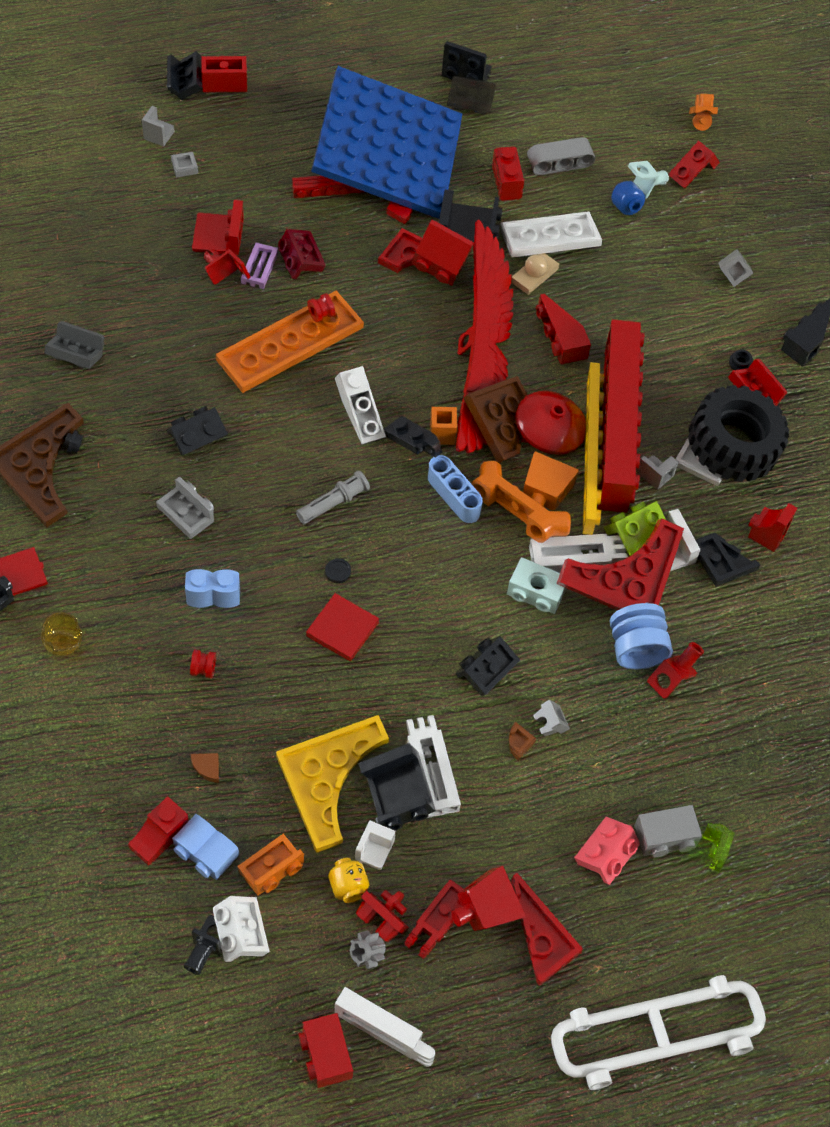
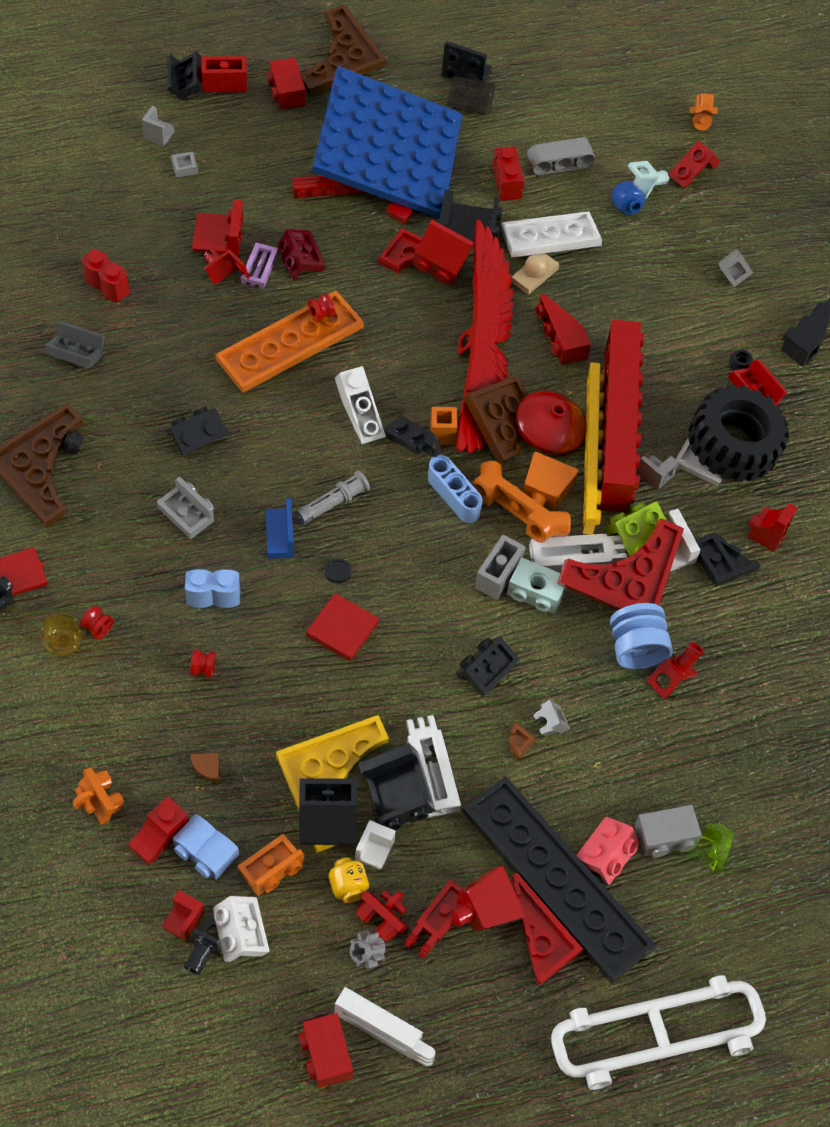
none -> orange hips [73,767,124,825]
none -> red wheel [80,606,114,640]
none -> red brick [81,249,130,303]
none -> red panel [162,890,205,942]
none -> blue panel [265,498,294,559]
none -> red brick [266,58,305,110]
none -> black slope [299,778,357,845]
none -> reddish brown plate [301,4,387,95]
none -> black plate [462,776,656,984]
none -> light grey brick [475,535,526,600]

